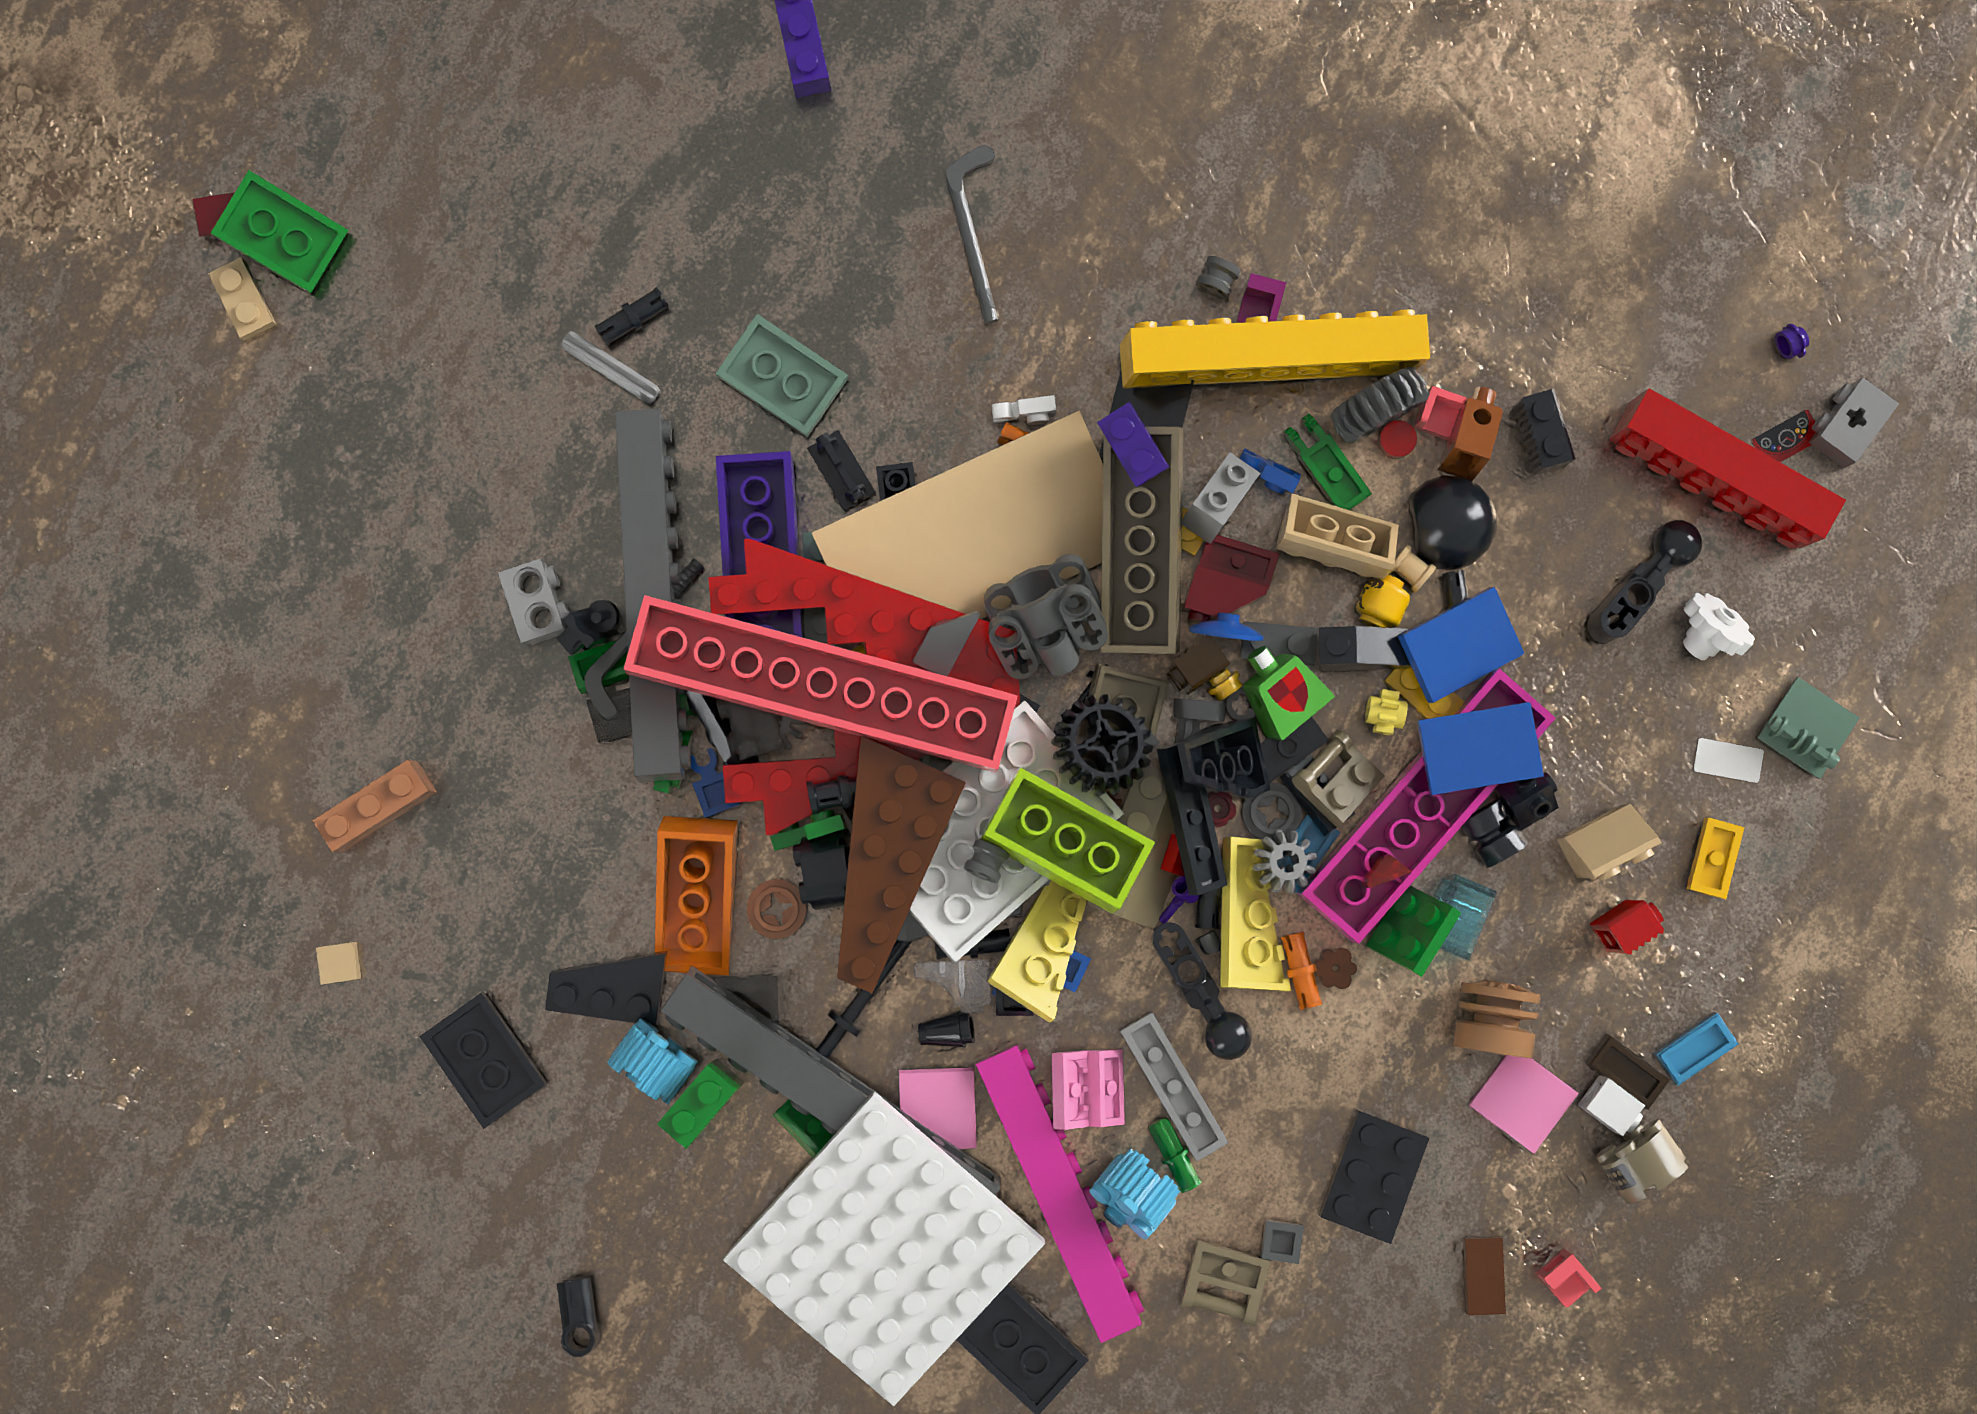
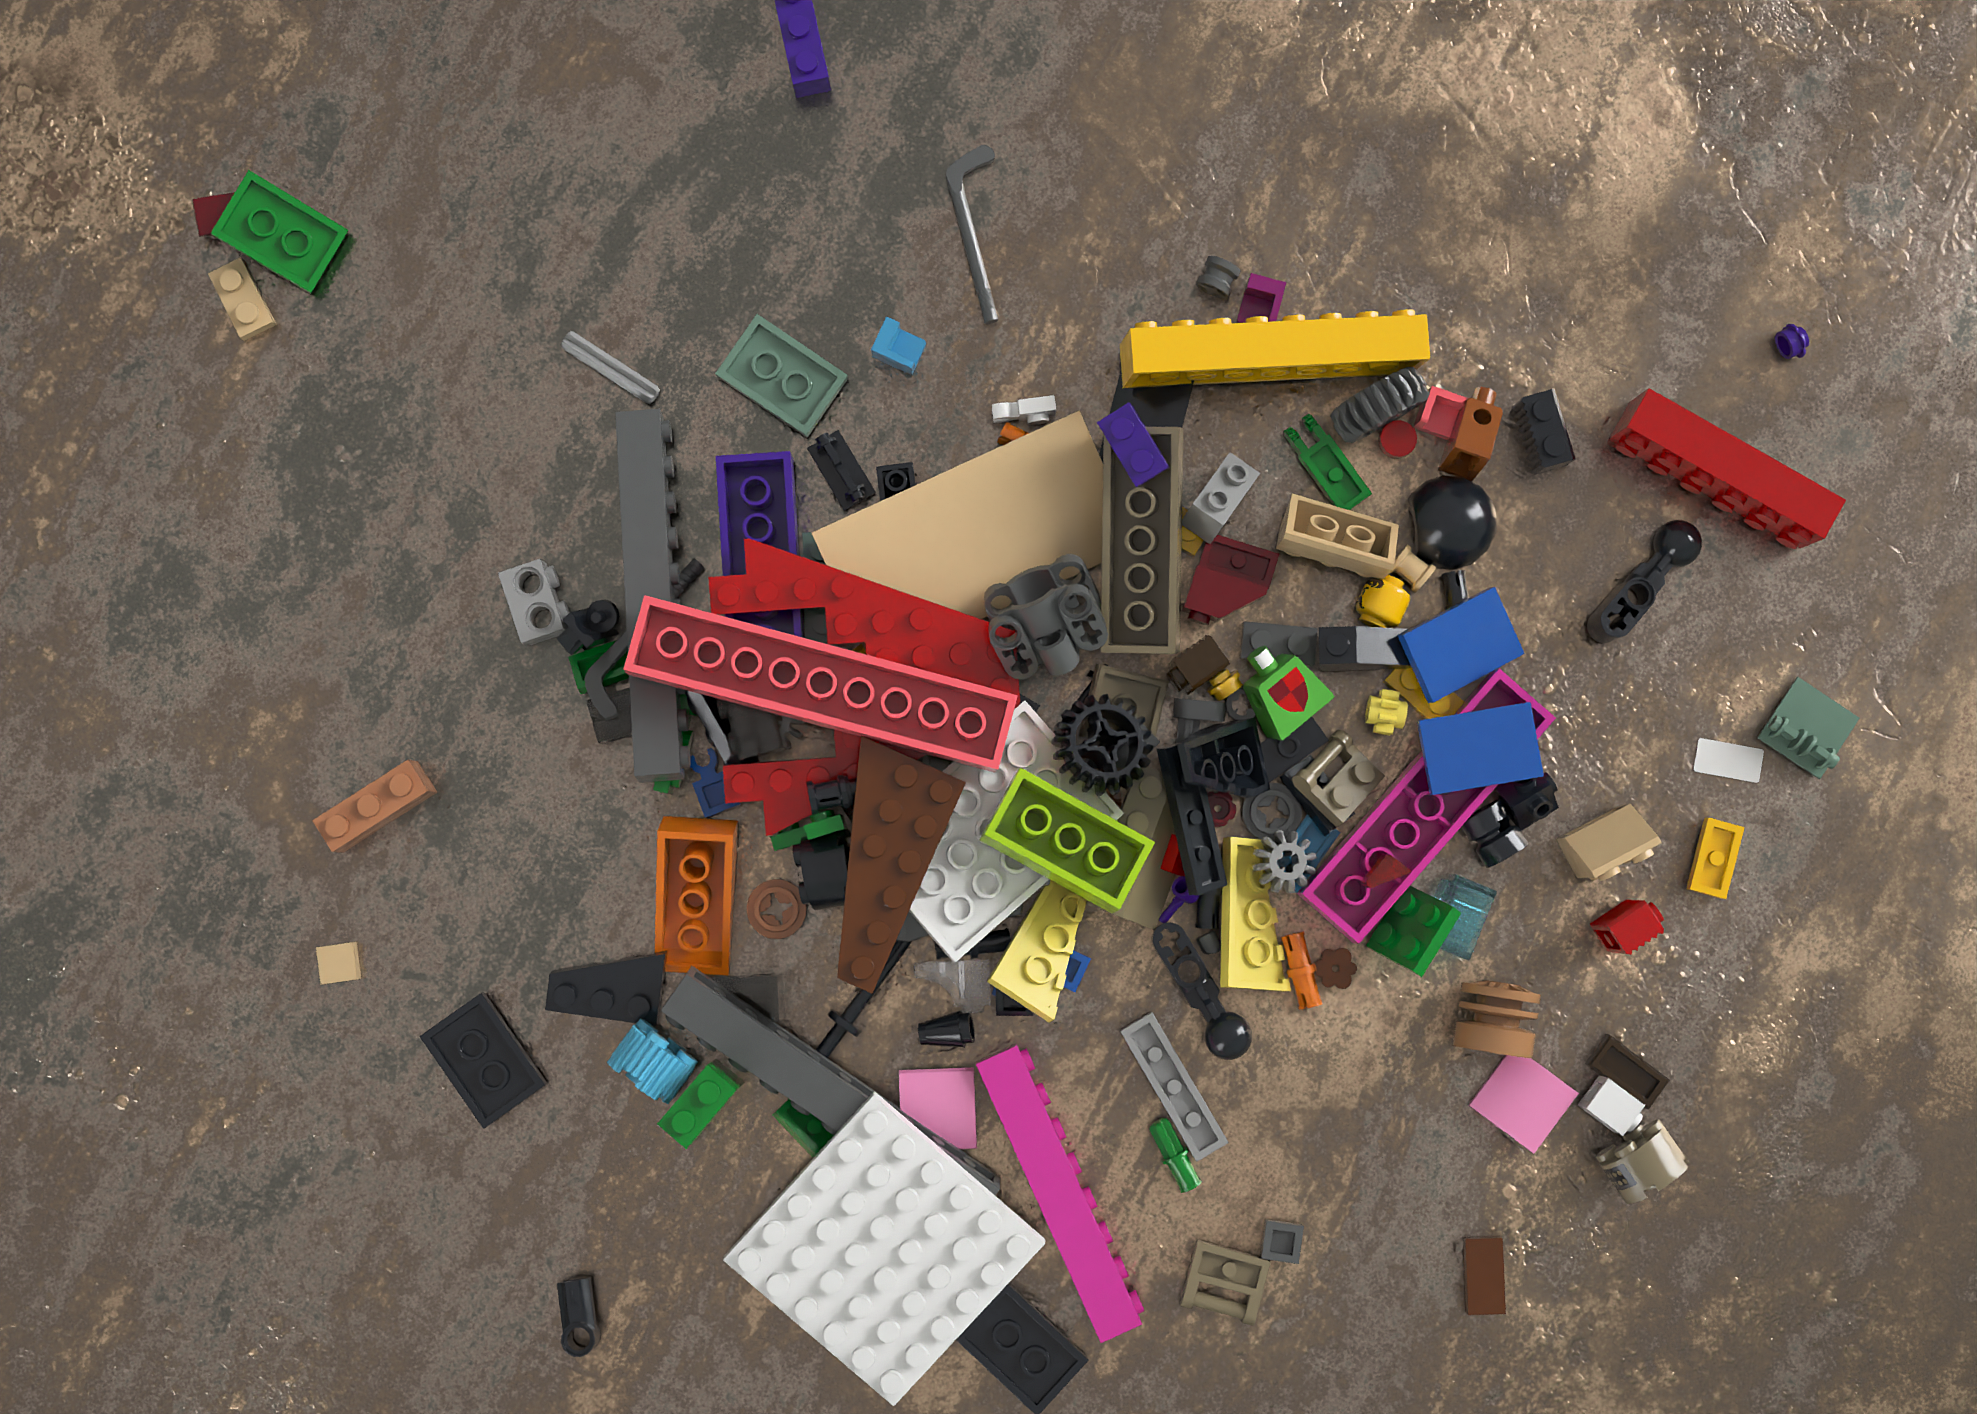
black pin [594,287,669,346] -> none
dark grey slope [912,611,980,676] -> none
dark grey wheel [963,840,1010,883] -> none
bright pink slope [1052,1049,1125,1130] -> none
medium azure brick [1089,1149,1180,1240] -> none
blue dish [1189,612,1264,641] -> none
blue plate [1239,448,1301,494] -> none
black plate [1319,1110,1430,1244] -> none
coral panel [1536,1249,1602,1307] -> none
dark azure tile [1653,1012,1739,1086] -> none
white plant [1683,593,1755,660] -> none
sticker [1752,410,1815,462] -> none
light grey brick [1809,378,1899,468] -> none
none -> dark azure panel [871,316,926,375]

